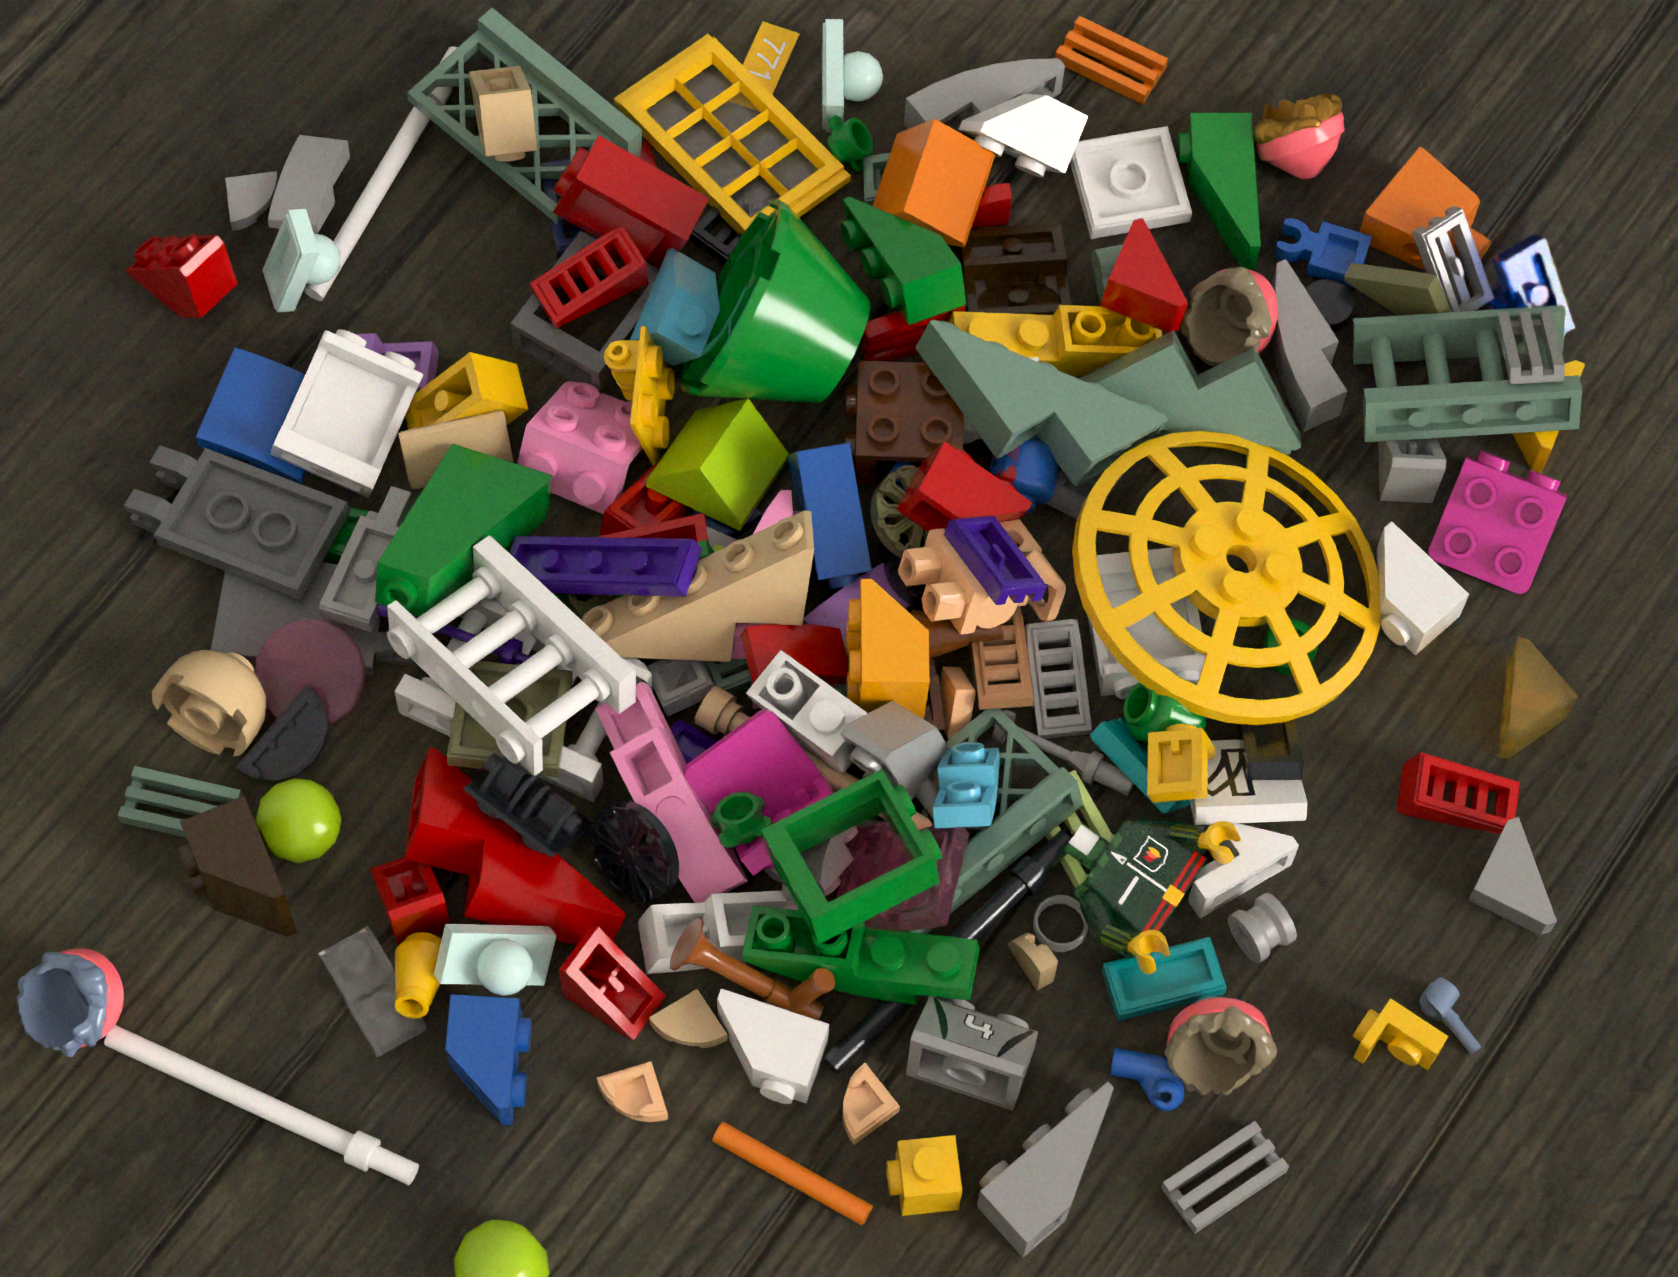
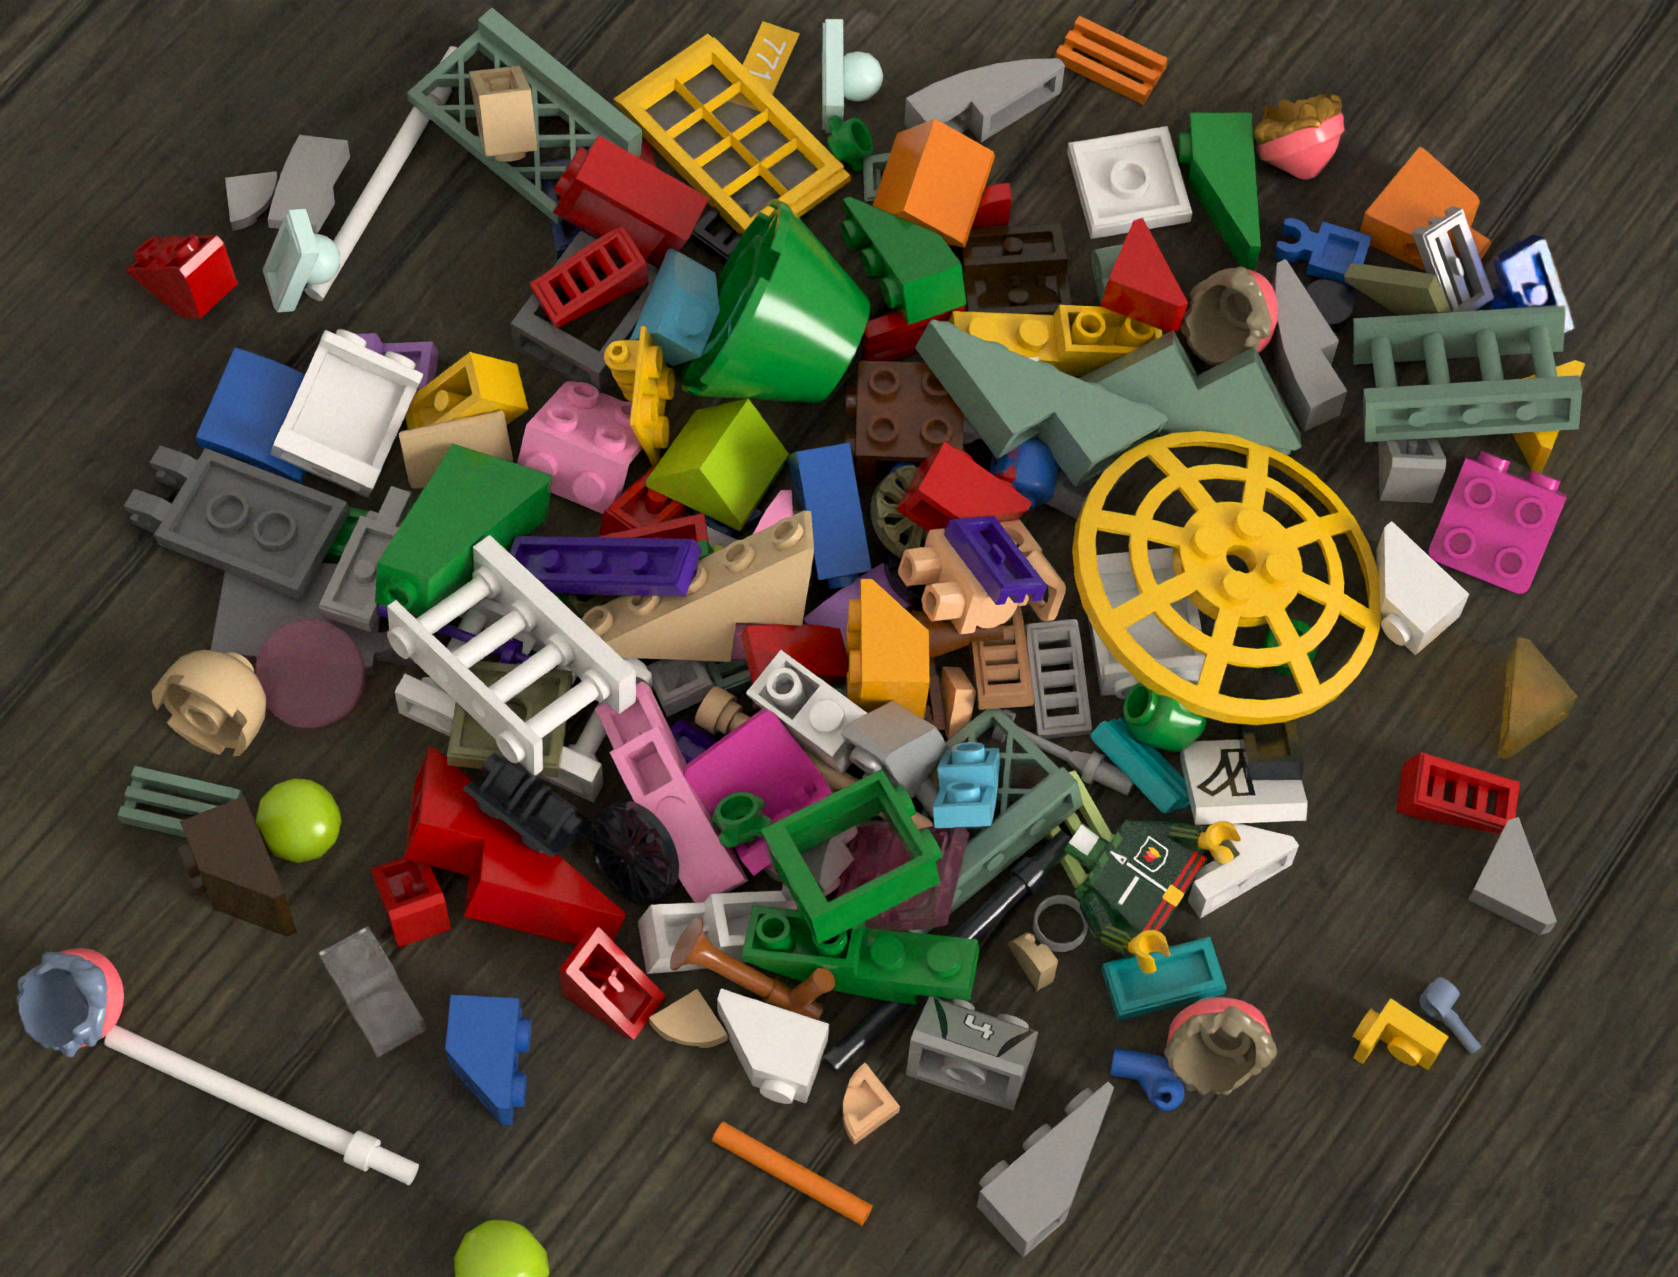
black tile [235,684,330,781] -> none
yellow cone [395,932,442,1018] -> none
light aqua tile [434,924,556,996] -> none
light nougat tile [597,1061,668,1122] -> none
yellow brick [886,1135,962,1216] -> none
white slope [959,94,1088,177] -> none
yellow bracket [1147,724,1215,803] -> none
light grey tile [1161,1121,1289,1234] -> none
light grey wheel [1227,893,1297,963] -> none
light grey tile [1497,309,1565,384] -> none

